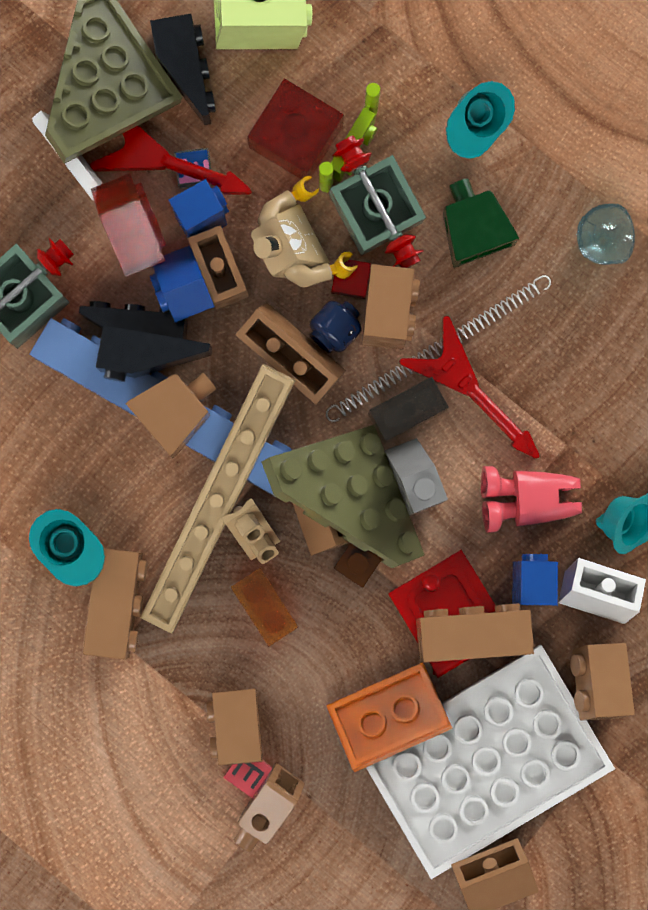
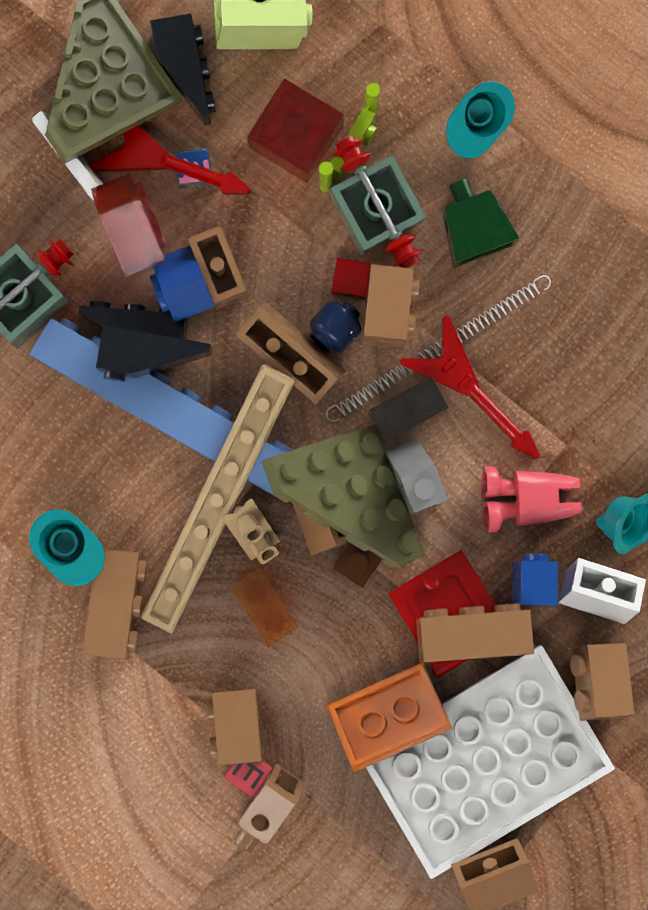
medium nougat torso [125,373,217,458] -> none
blue brick [169,179,229,238] -> none
tan torso [251,176,358,287] -> none
clear light blue helmet [577,204,635,265] -> none

